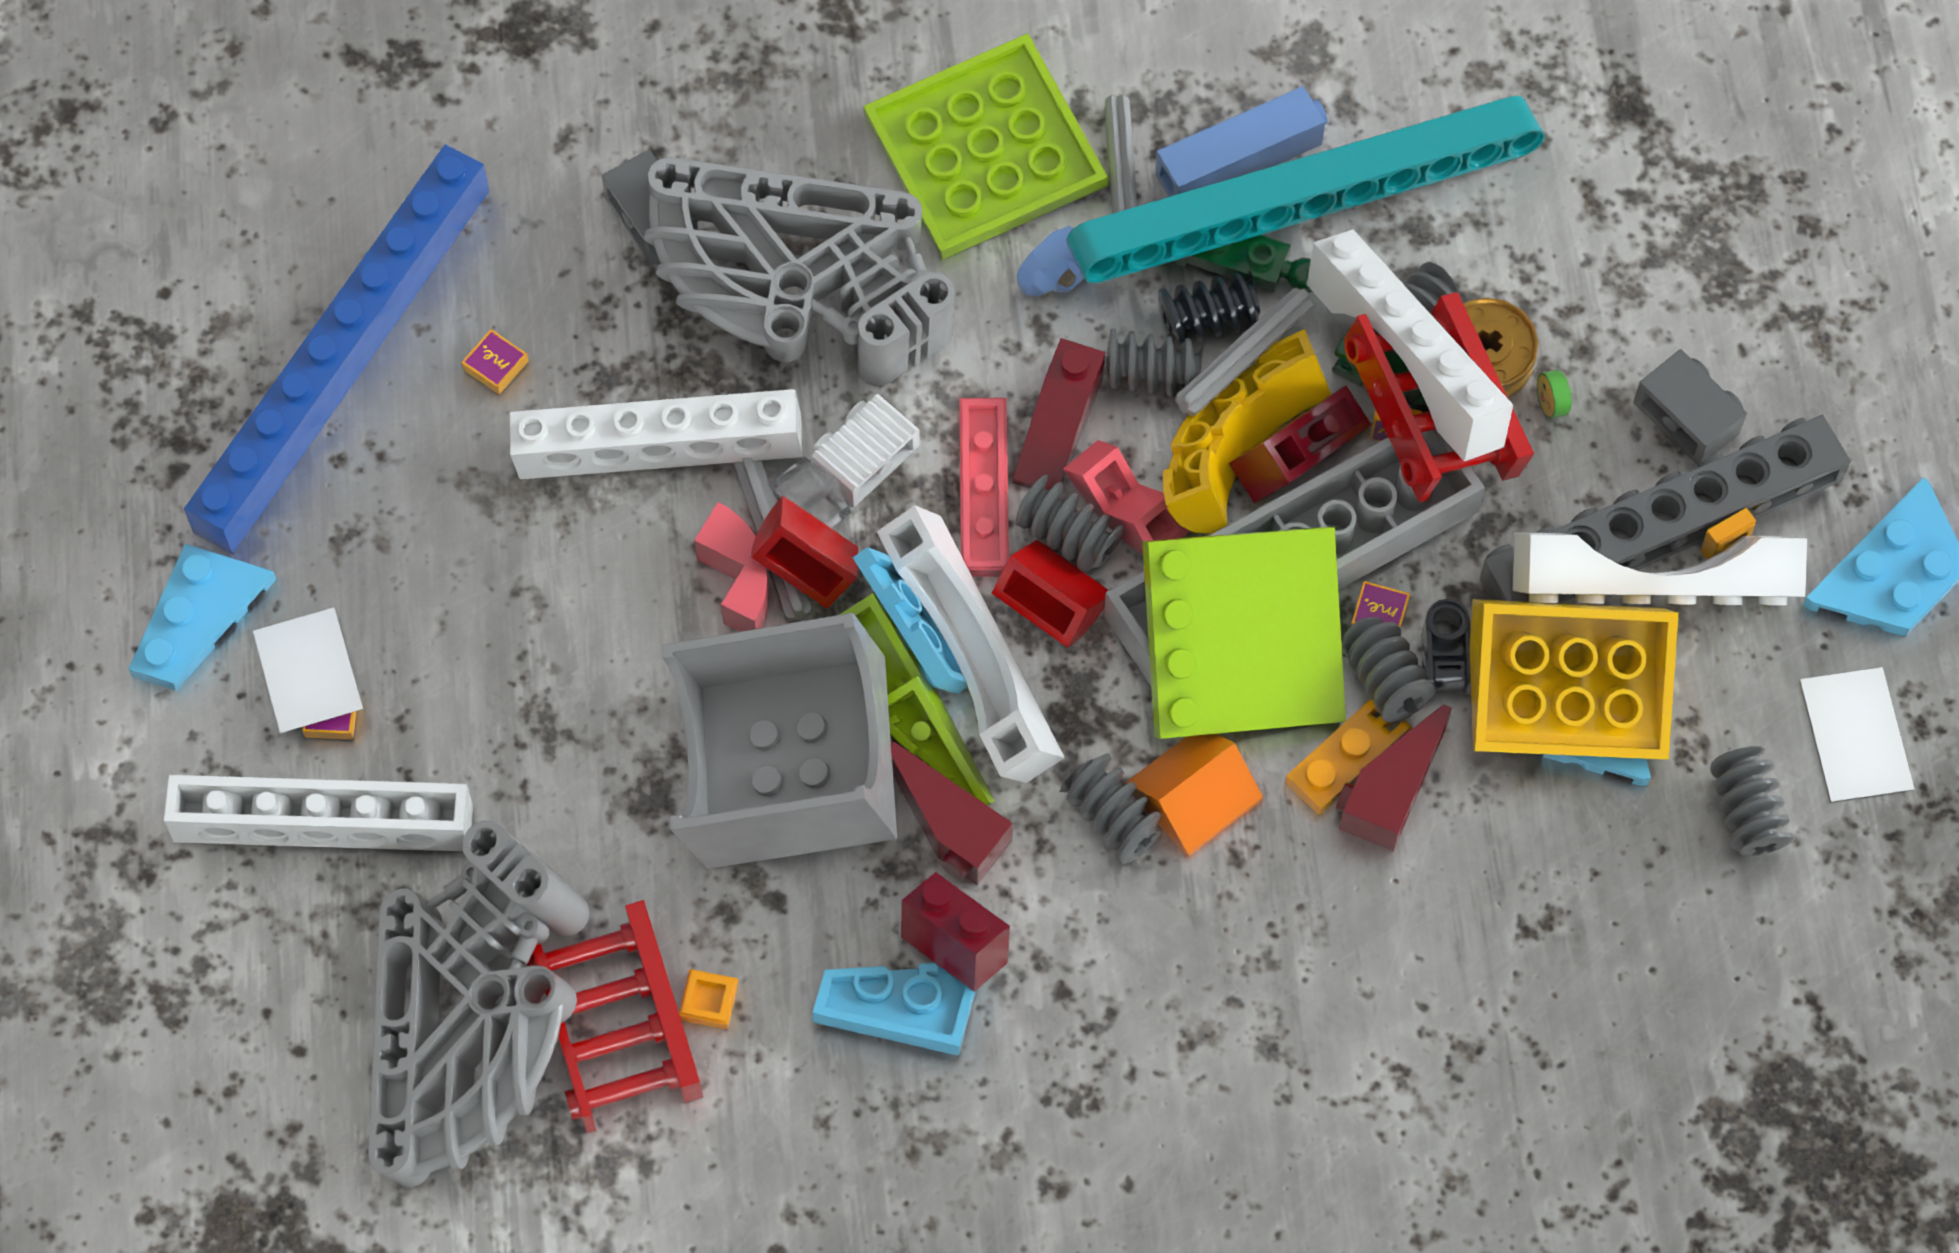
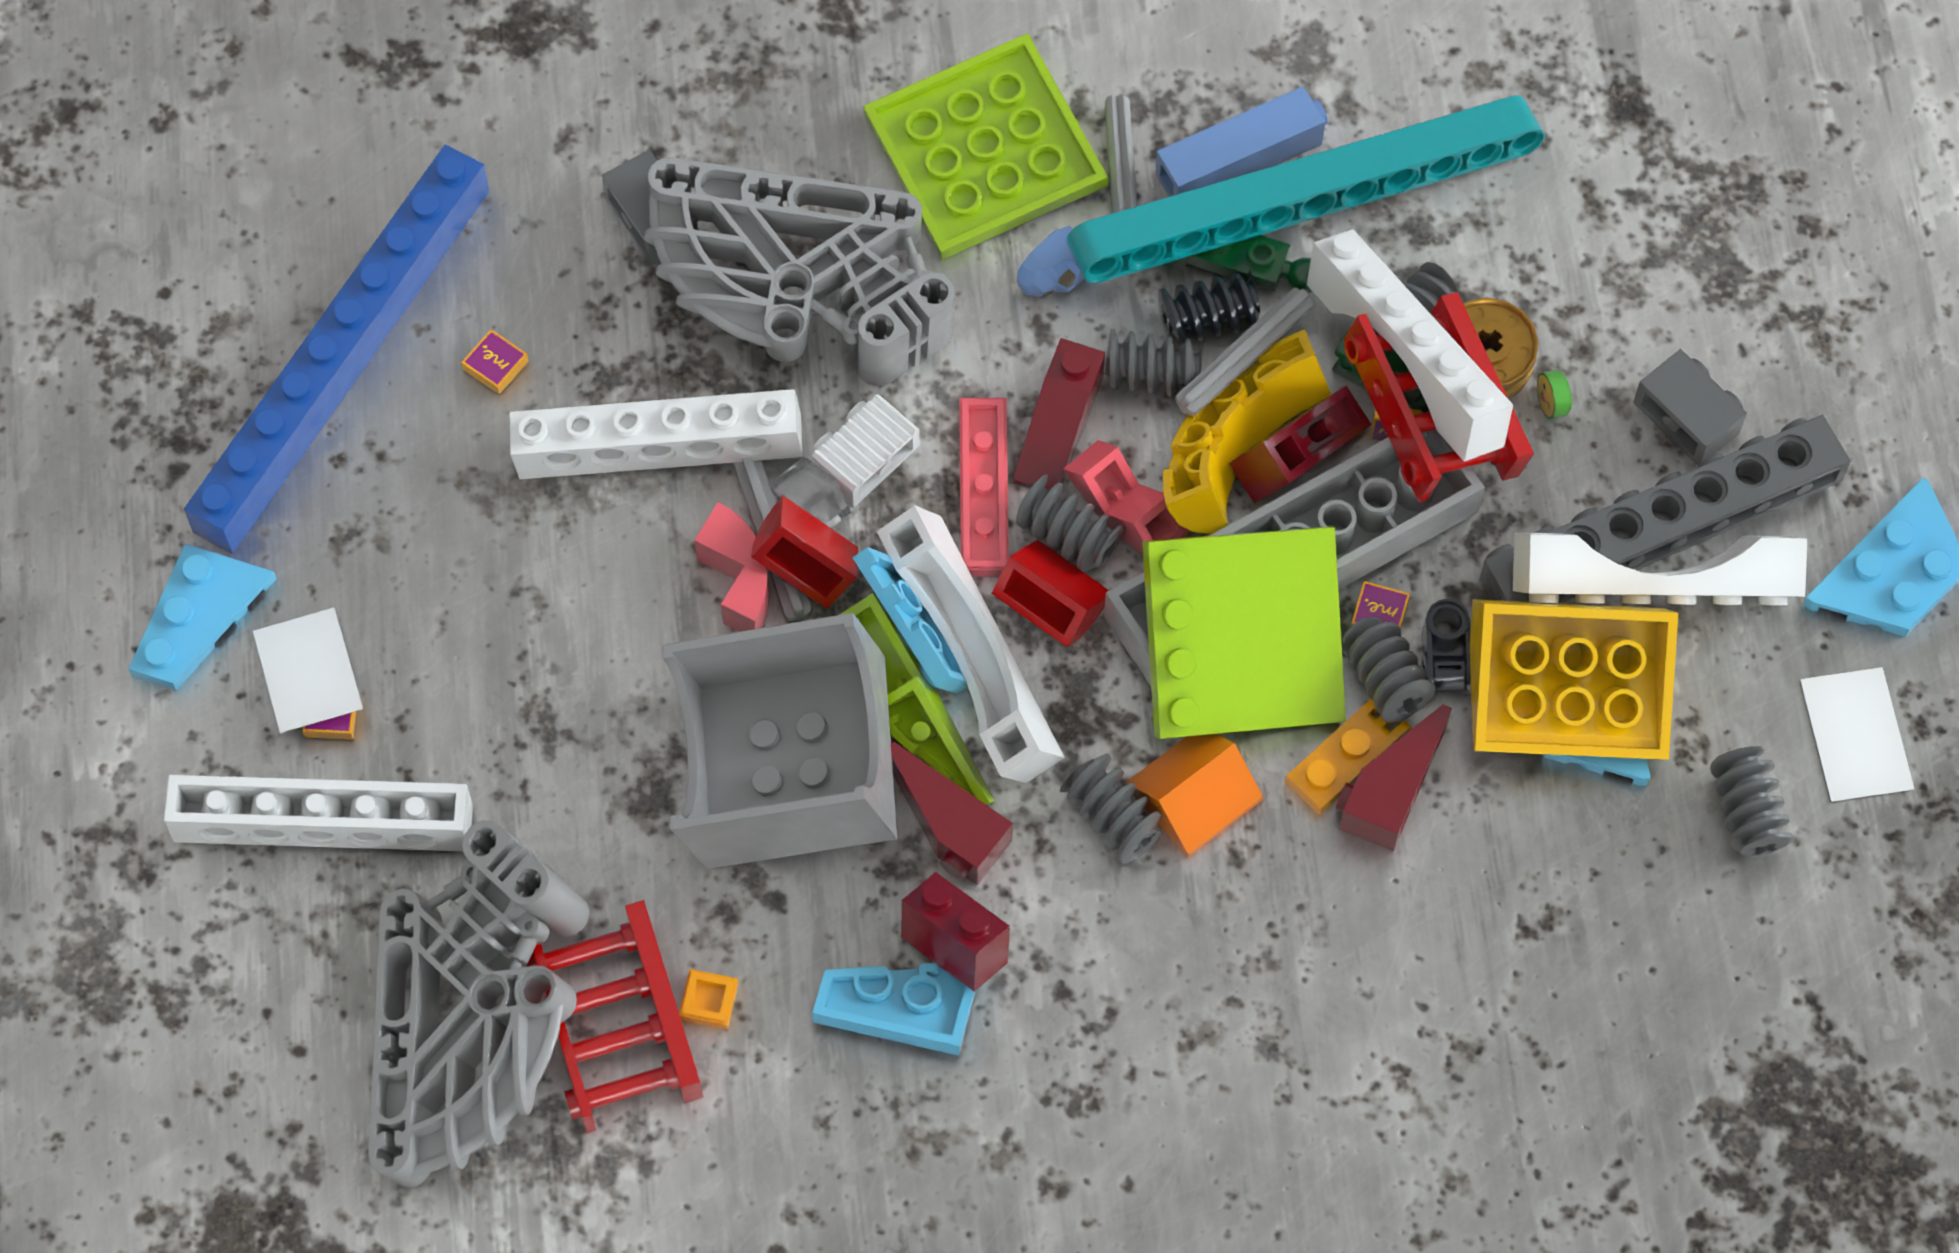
light orange tile [1700,508,1756,560] -> none

